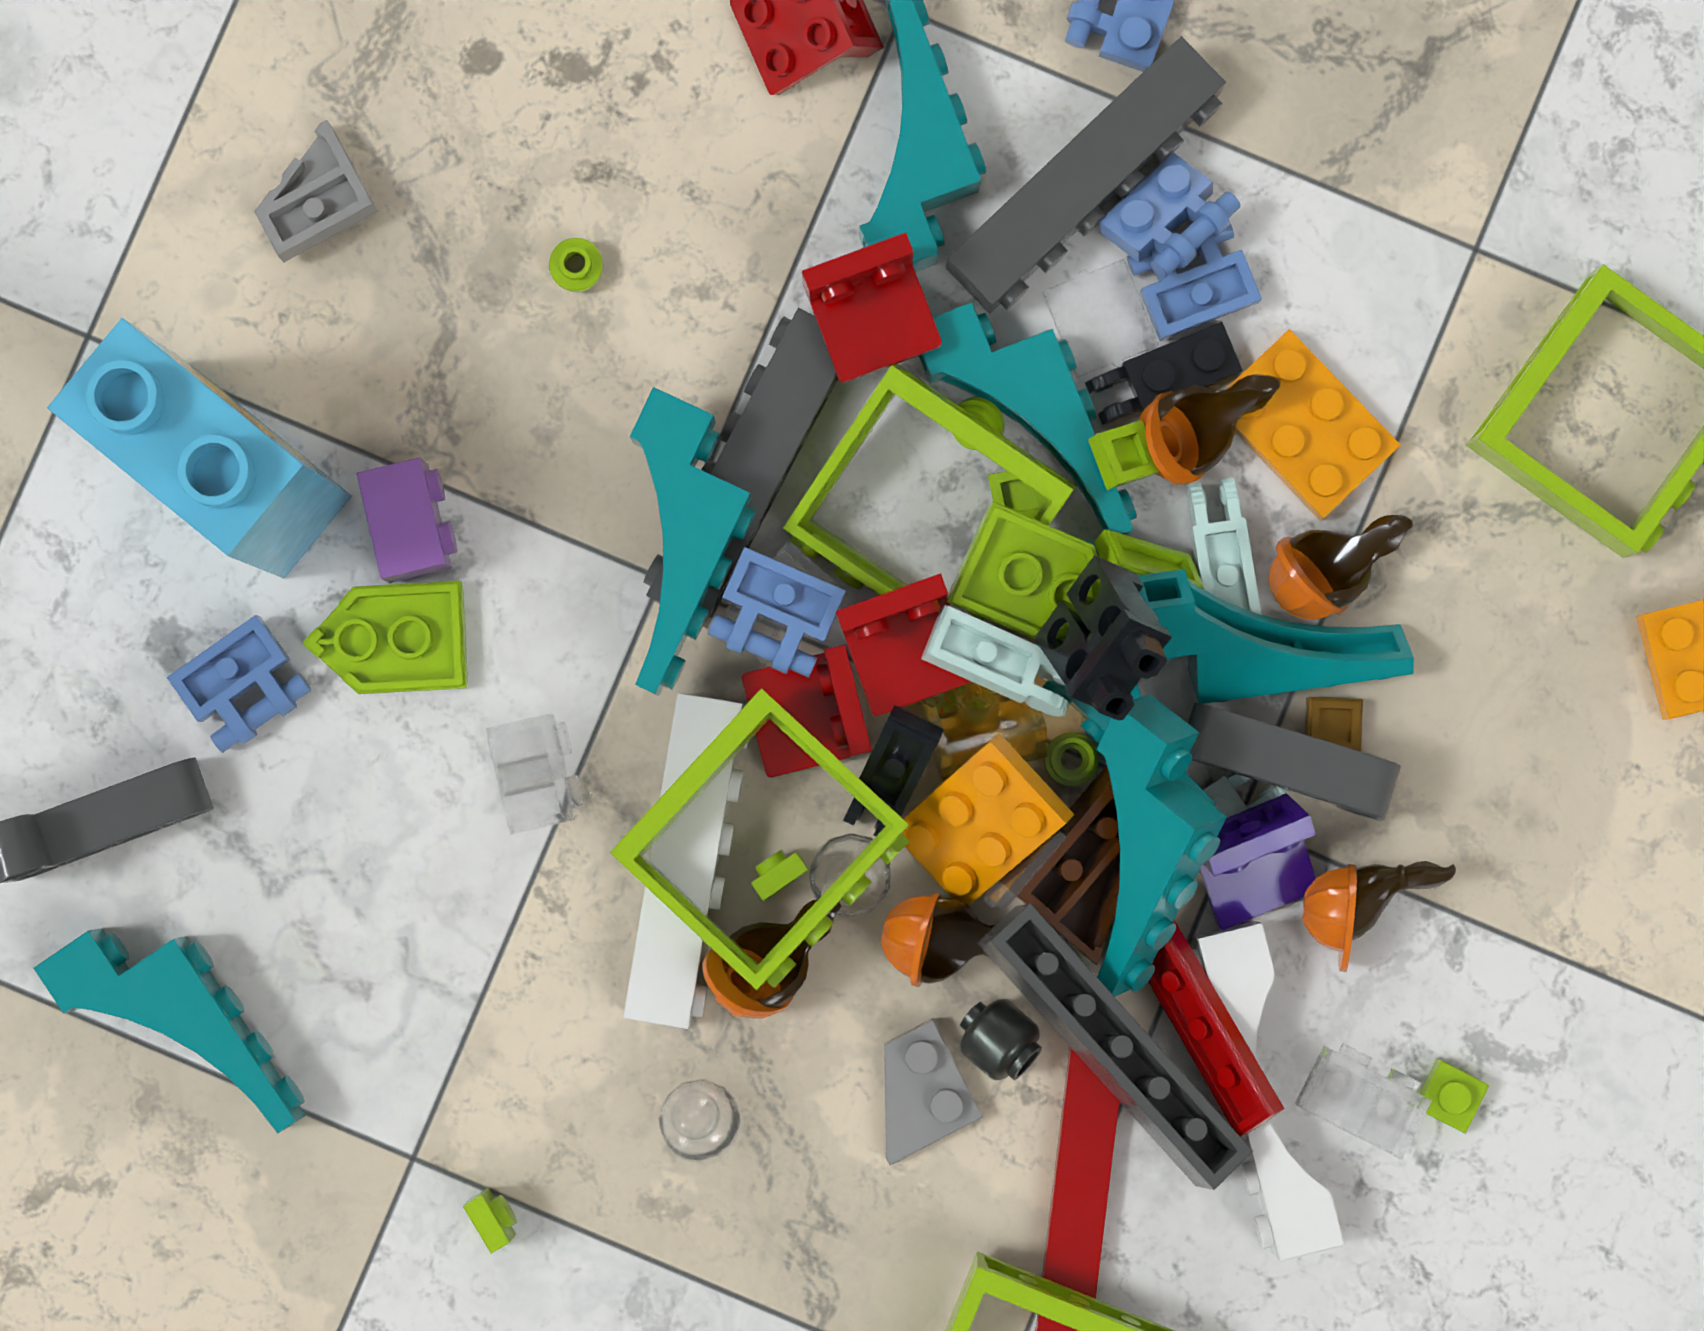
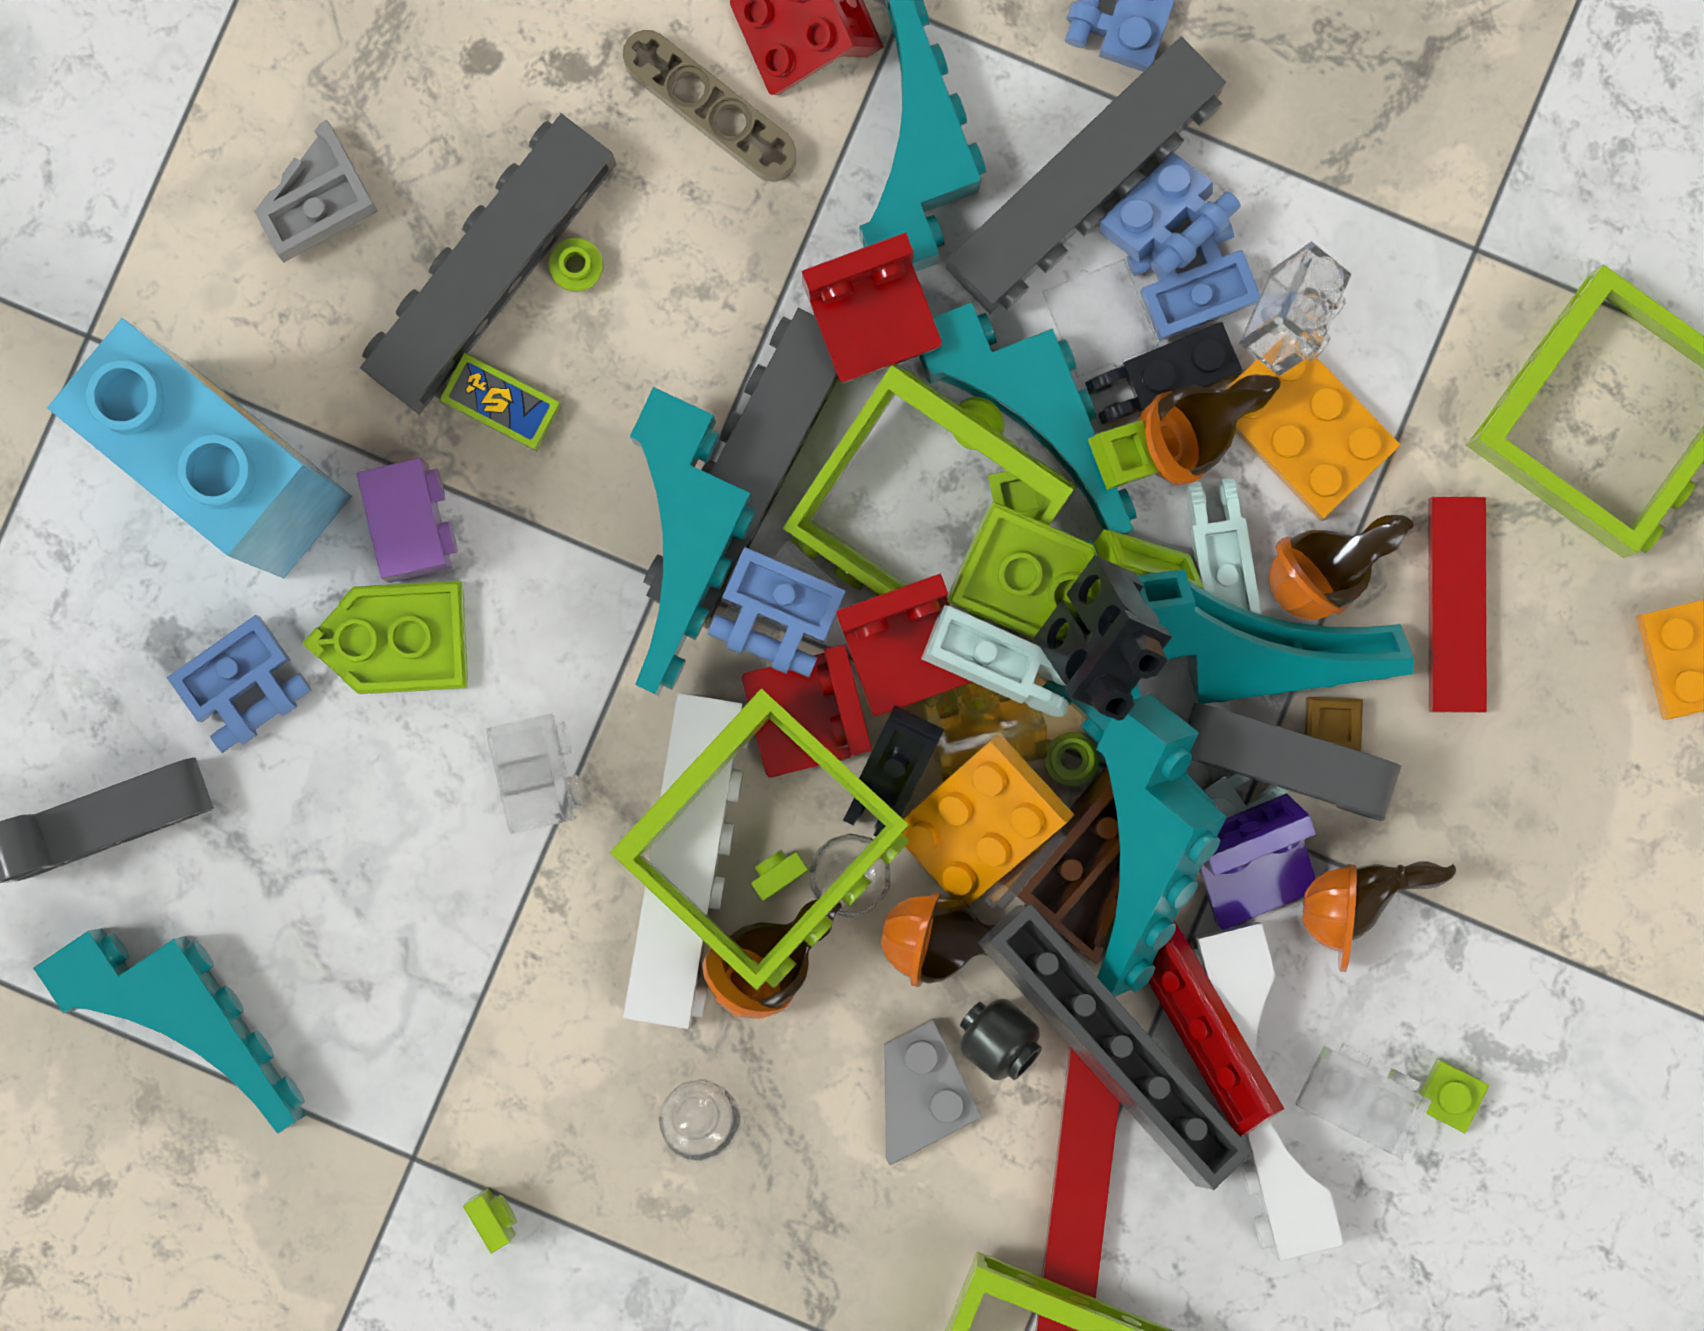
none -> dark grey brick [360,113,617,415]
none -> tile [440,353,561,452]
none -> dark tan beam [623,30,797,182]
none -> clear brick [1239,241,1352,376]
none -> red tile [1428,497,1487,713]

